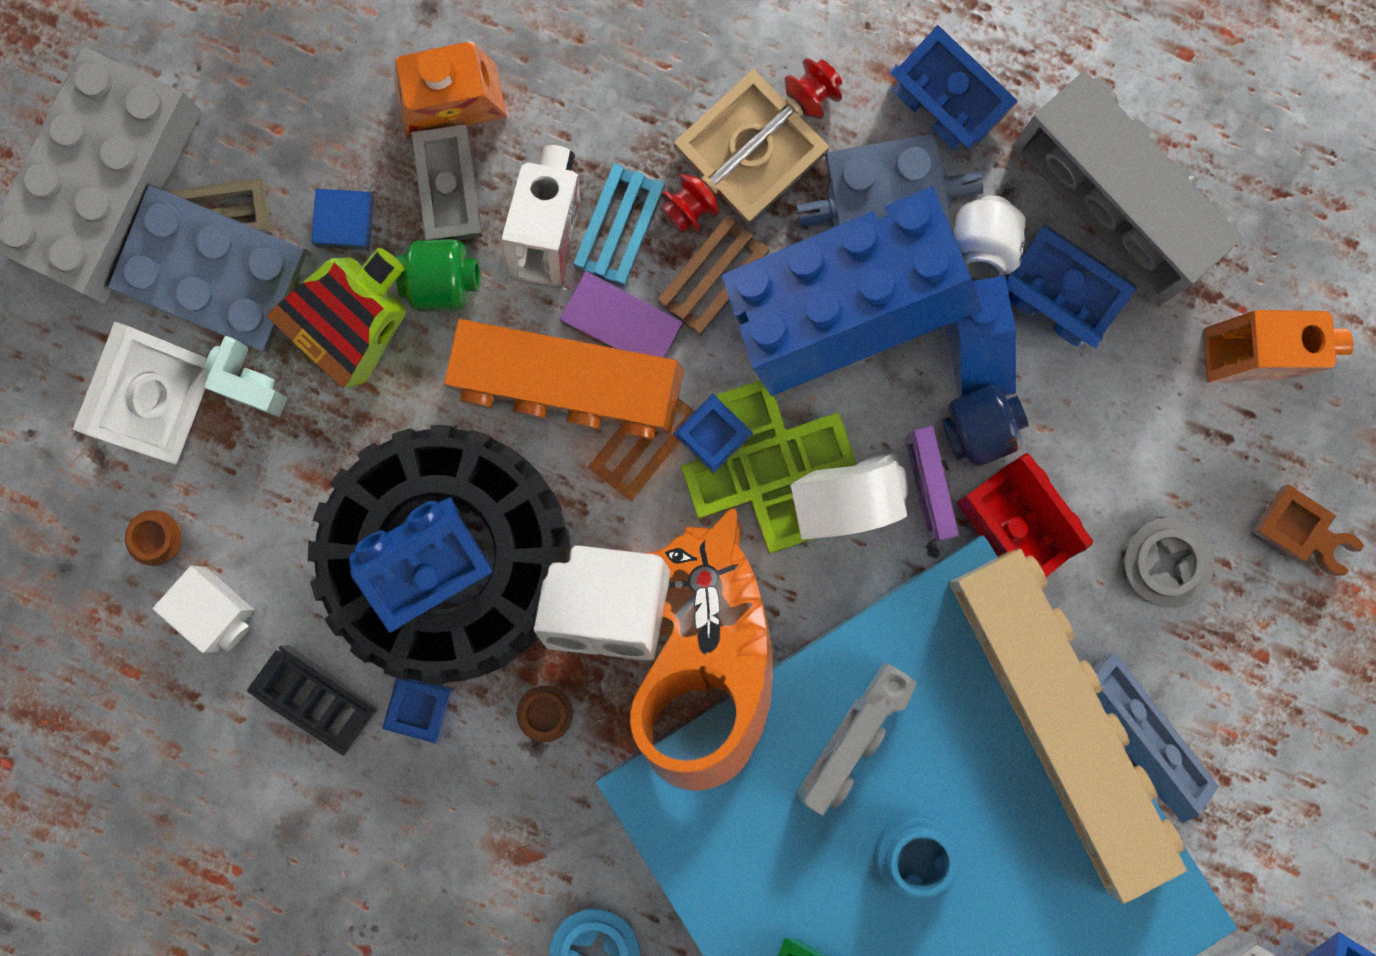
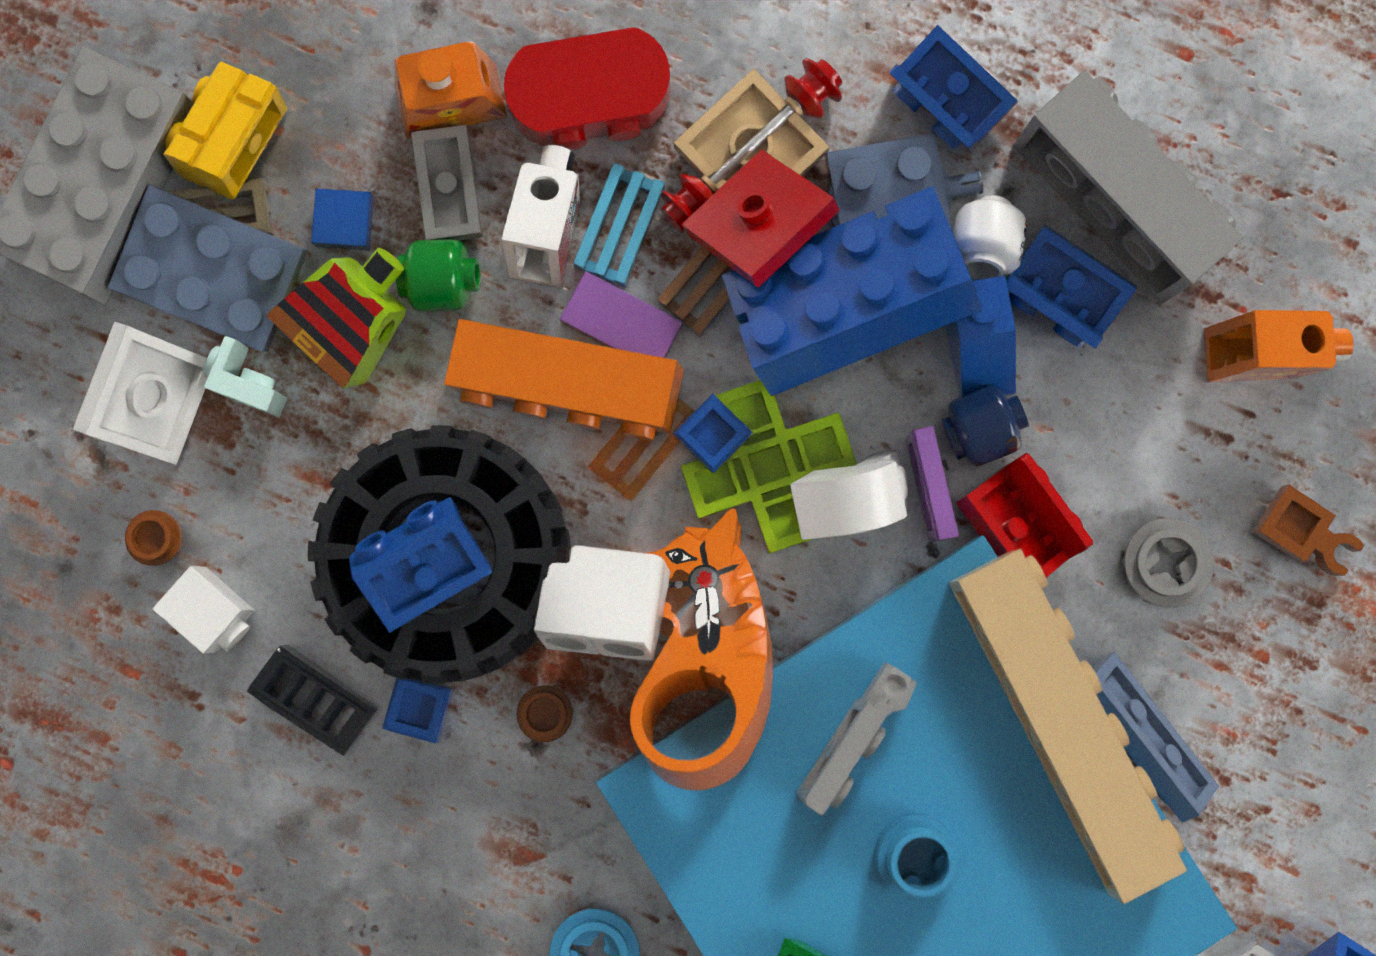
none -> yellow brick [163,61,288,200]
none -> red brick [504,27,671,150]
none -> red plate [682,149,840,288]

